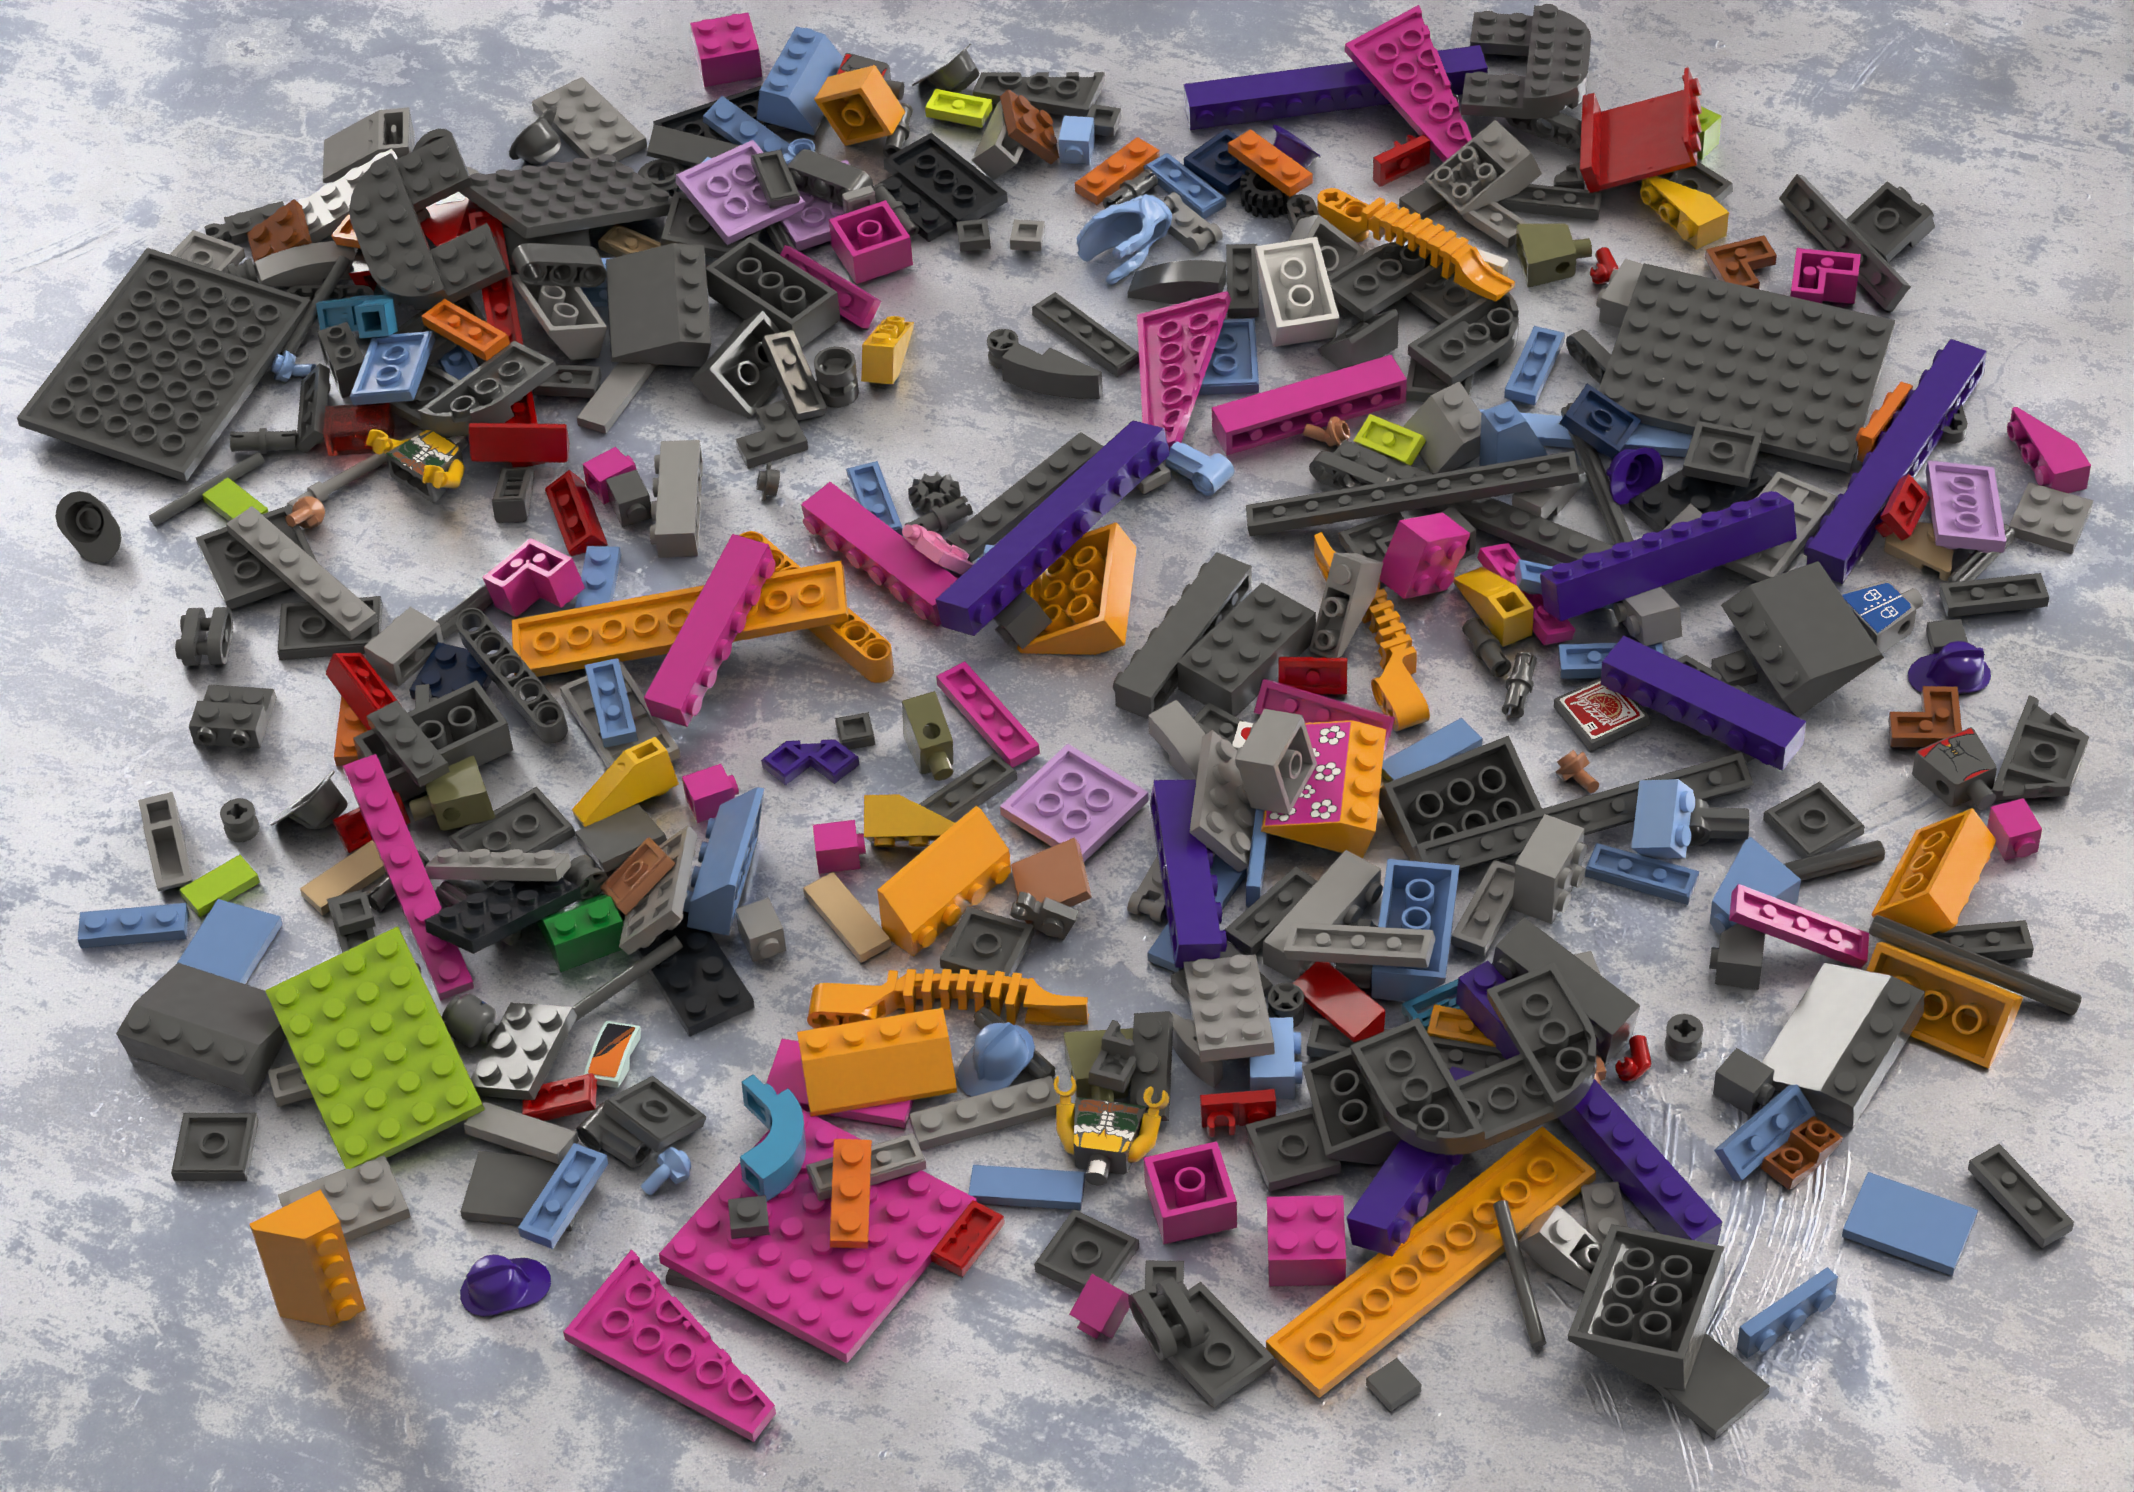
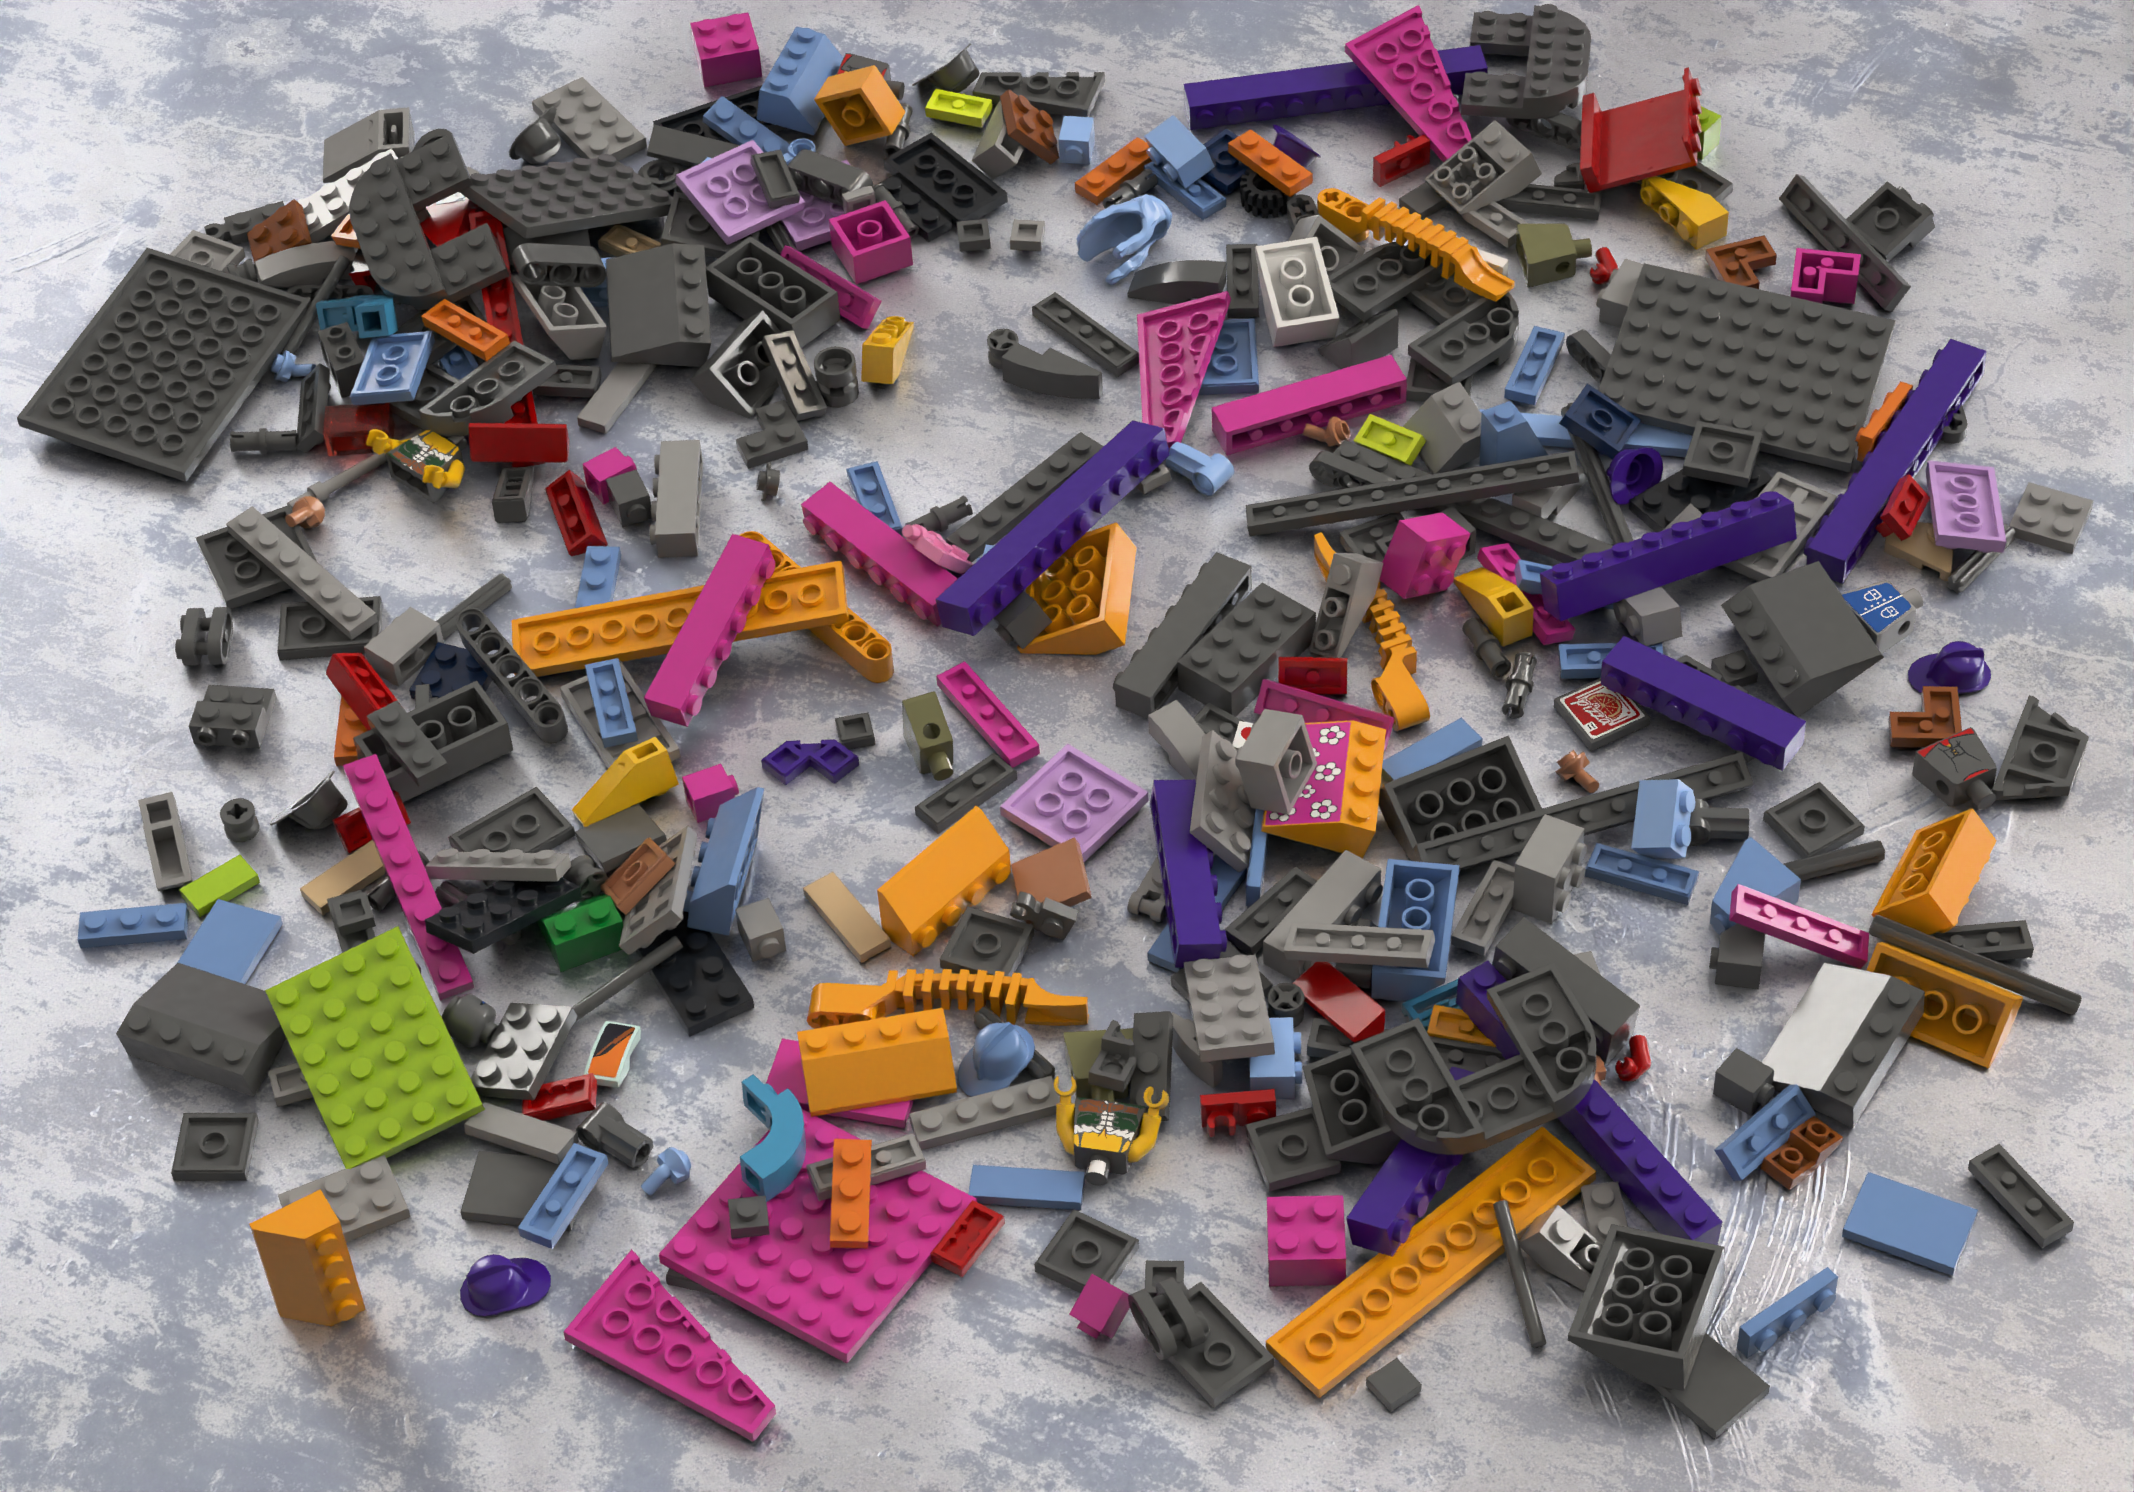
dark grey piece [55,491,122,563] -> none
dark grey bar [149,452,265,526] -> none
lime tile [202,477,269,521] -> none
olive torso [408,755,496,831] -> none
dark pink brick [482,538,585,617] -> none
dark grey tile [602,1076,706,1152] -> none
dark pink brick [813,820,866,874] -> none
yellow slope [864,794,955,847] -> none
dark grey gear [908,471,961,514] -> none
dark grey plate [1087,104,1122,137] -> none
dark pink brick [1144,1141,1237,1244] -> none
light grey plate [1163,192,1223,254] -> none
dark grey wheel [1664,1014,1704,1061] -> none
dark grey tile [1926,619,1968,654] -> none
dark grey plate [1939,573,2049,617] -> none
dark pink brick [1987,798,2042,861] -> none
dark pink slope [2007,407,2091,493] -> none
none -> light blue brick [1144,115,1215,189]

